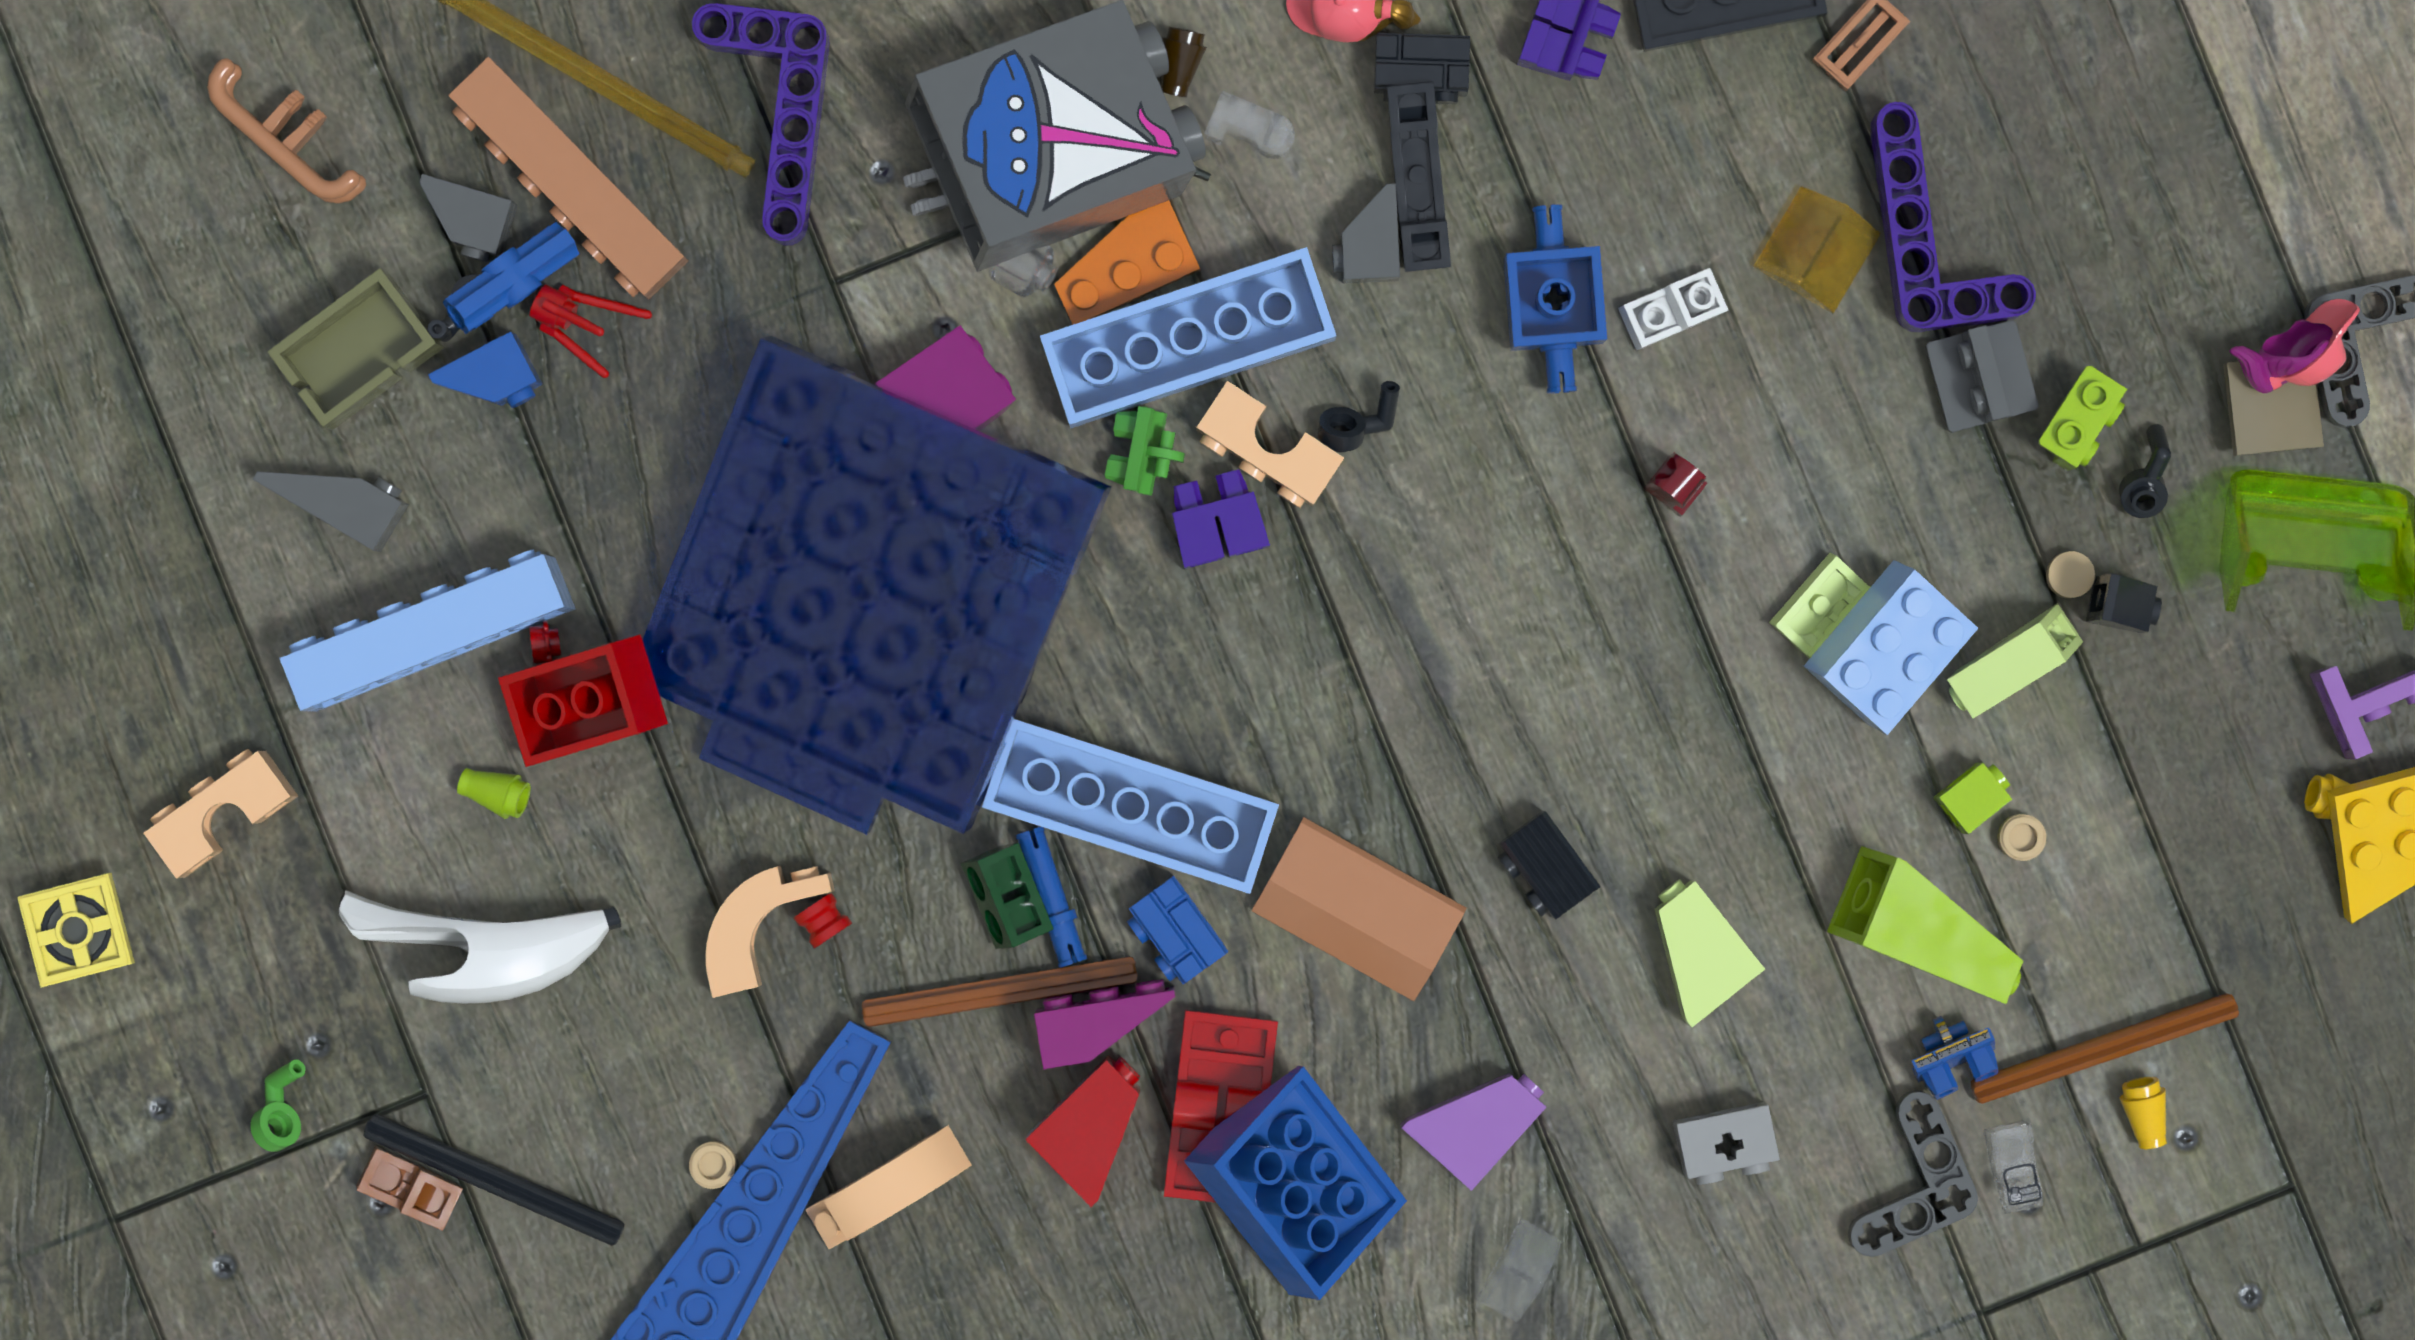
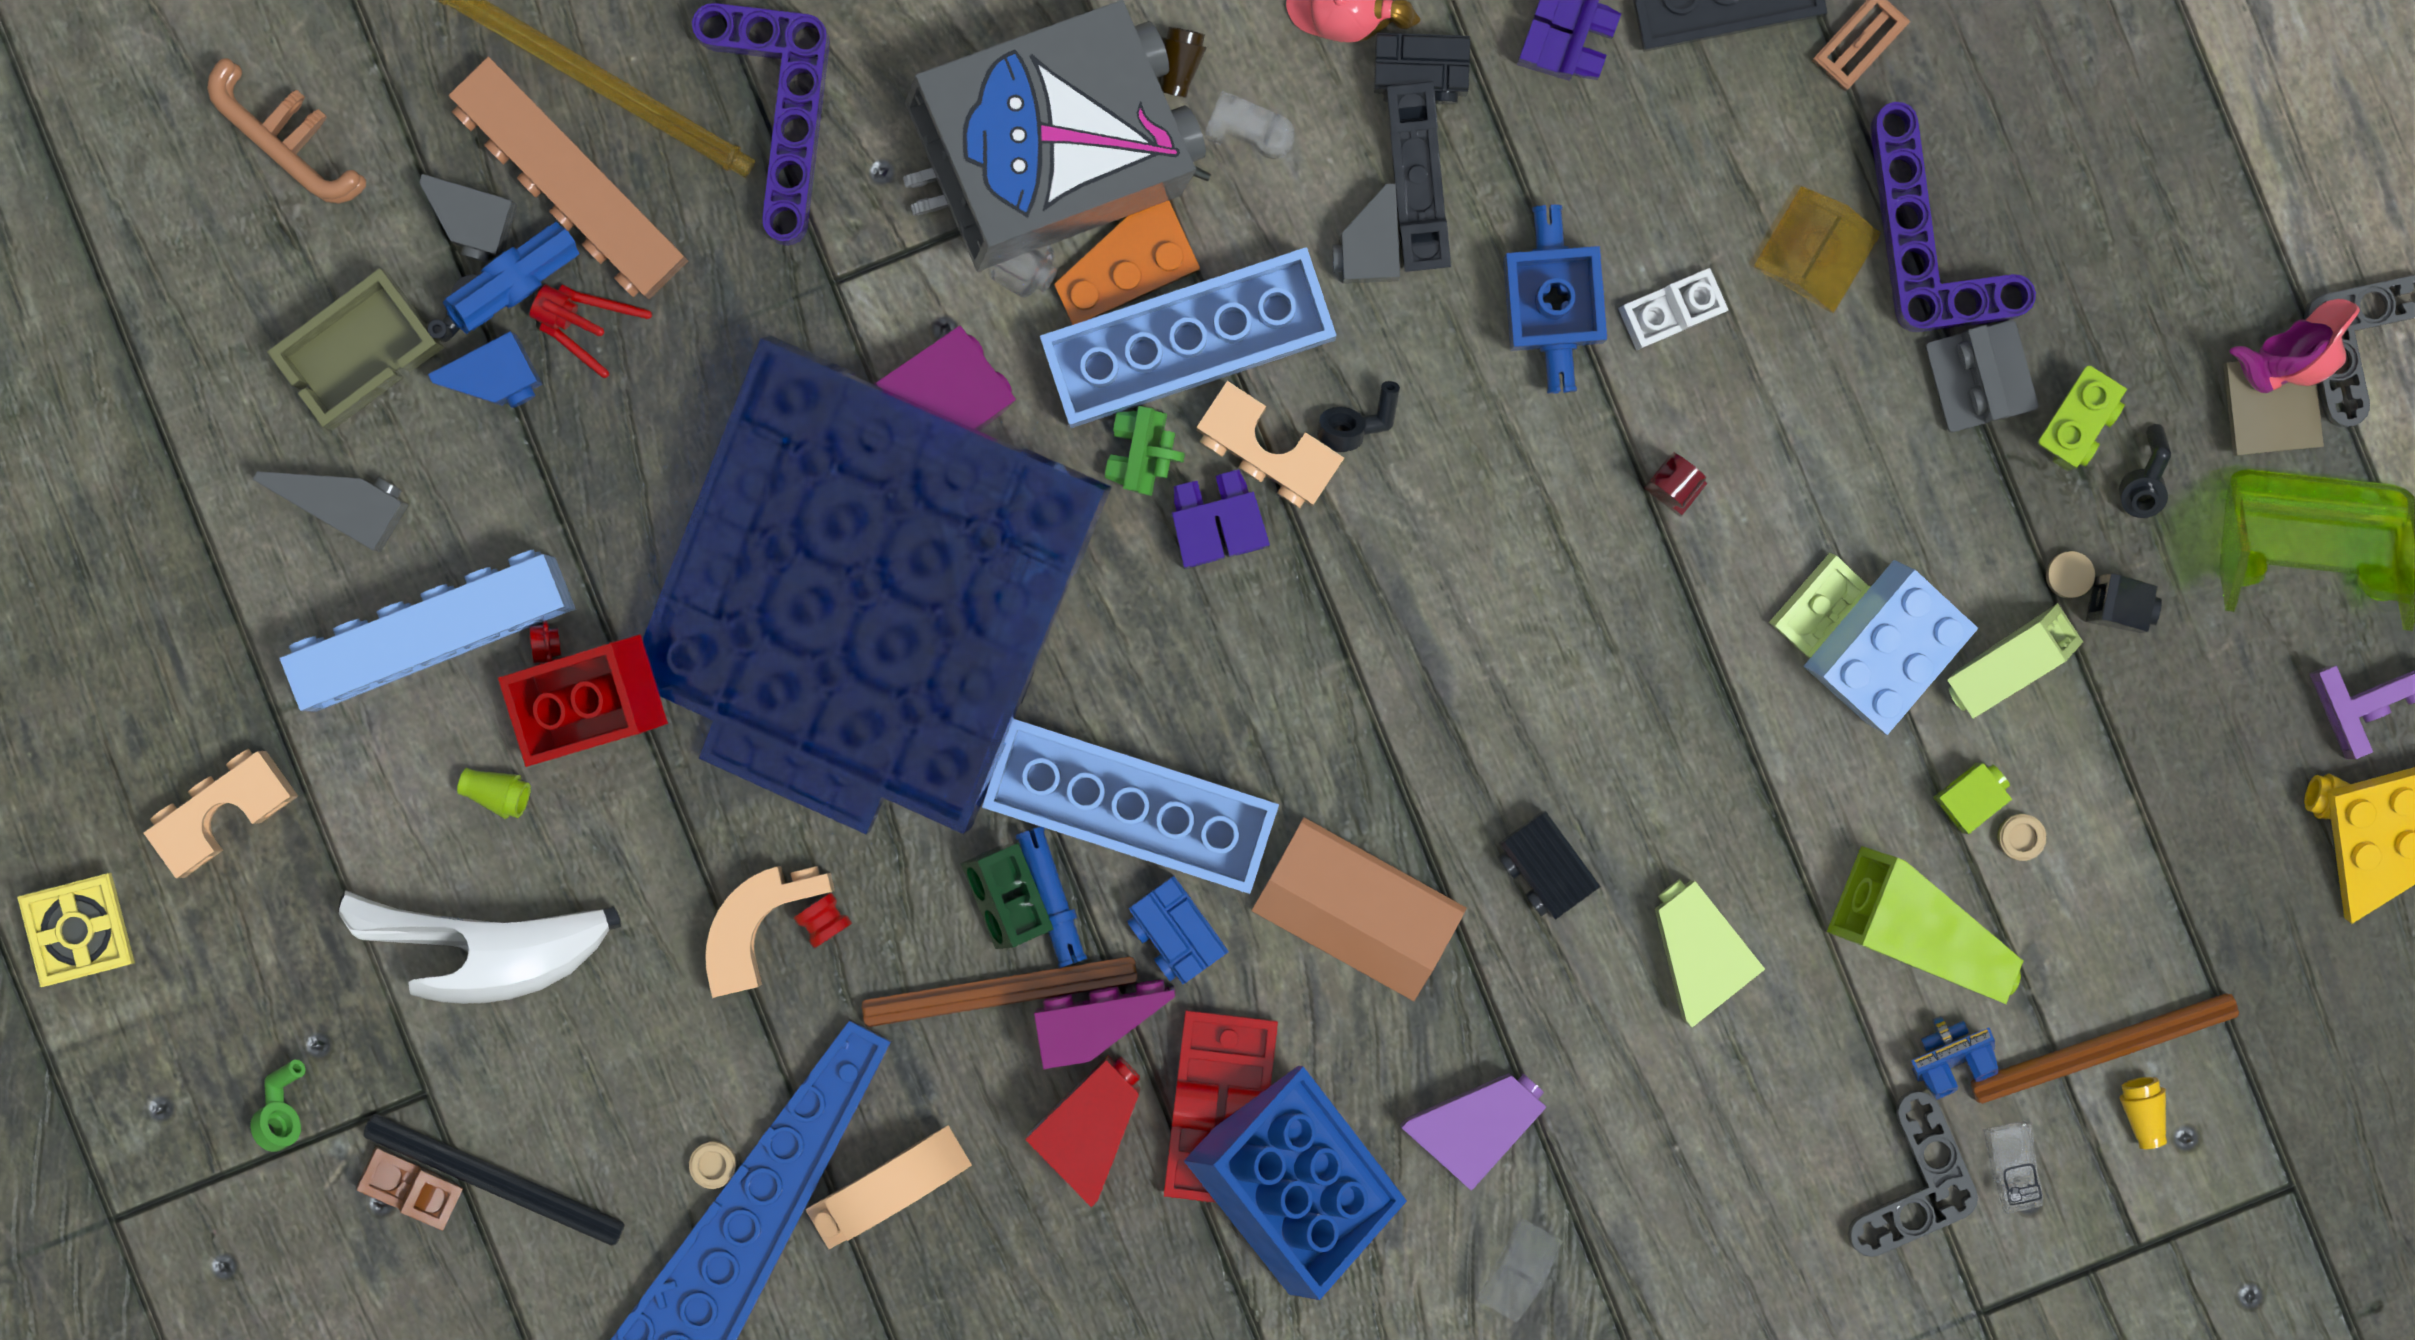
light grey brick [1672,1102,1780,1185] -> none

